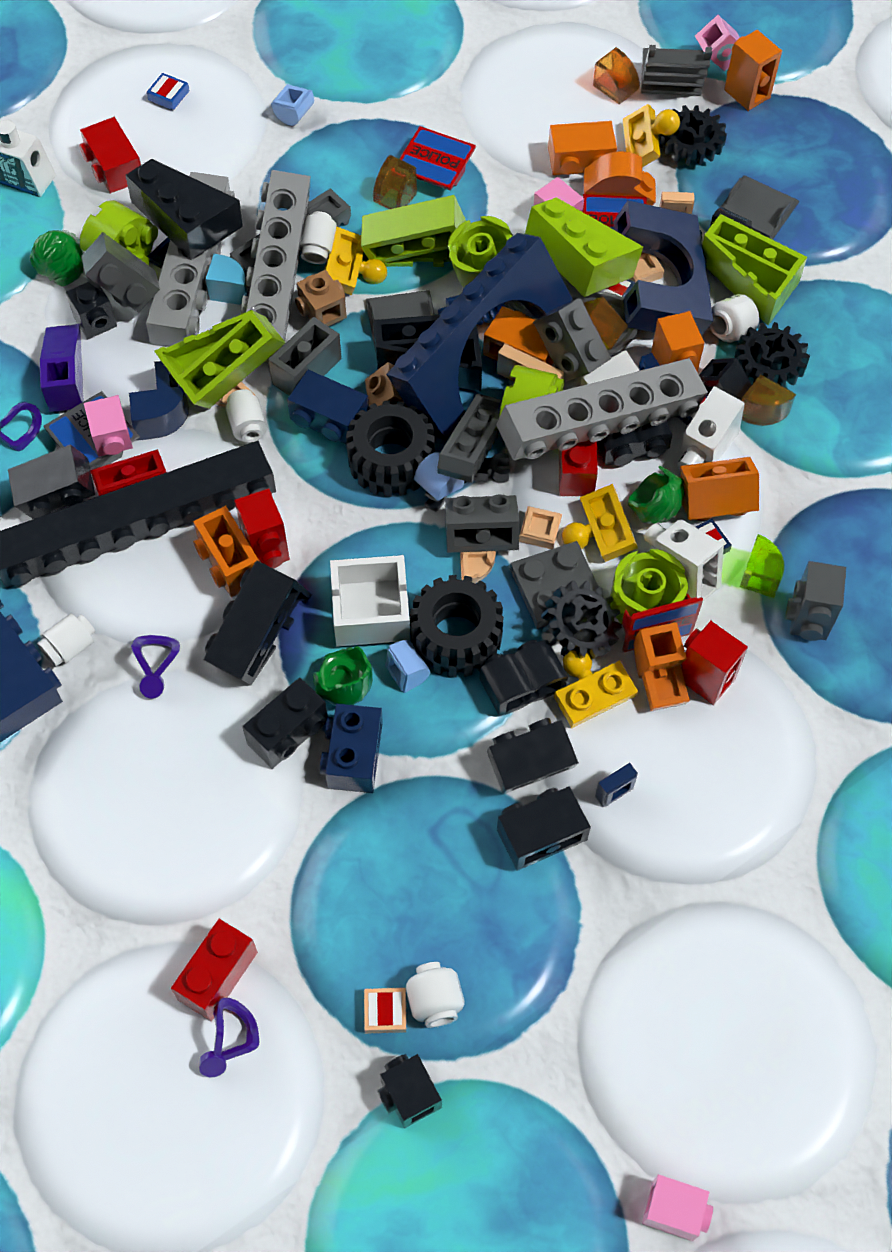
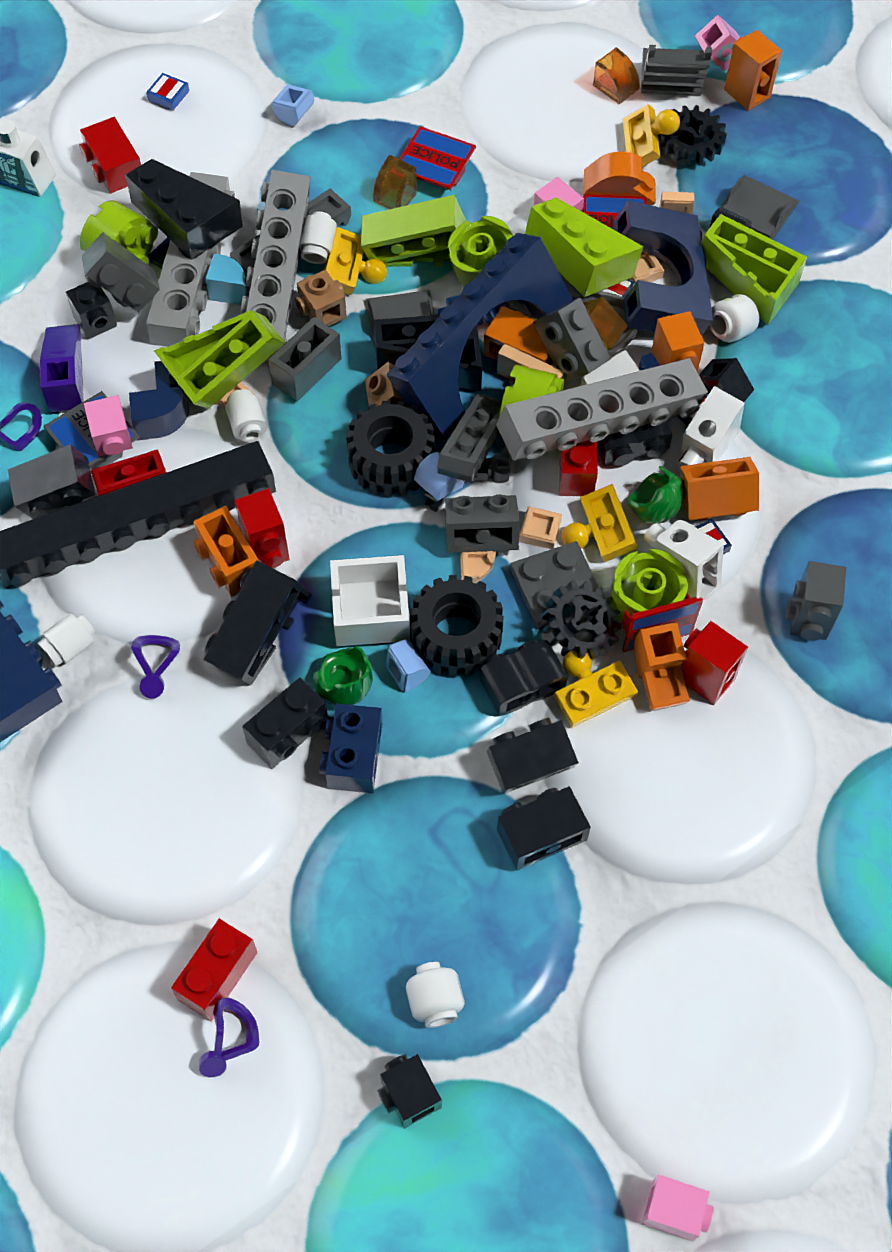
green hair [29,230,84,287] -> none
dark blue brick [287,369,369,444] -> none
tile [364,988,406,1034] -> none
orange brick [548,121,617,175] -> none
dark blue tile [595,763,638,807] -> none
black gear [734,322,810,390] -> none
clear neon green brick [739,534,784,598] -> none
clear orange brick [742,374,796,426] -> none

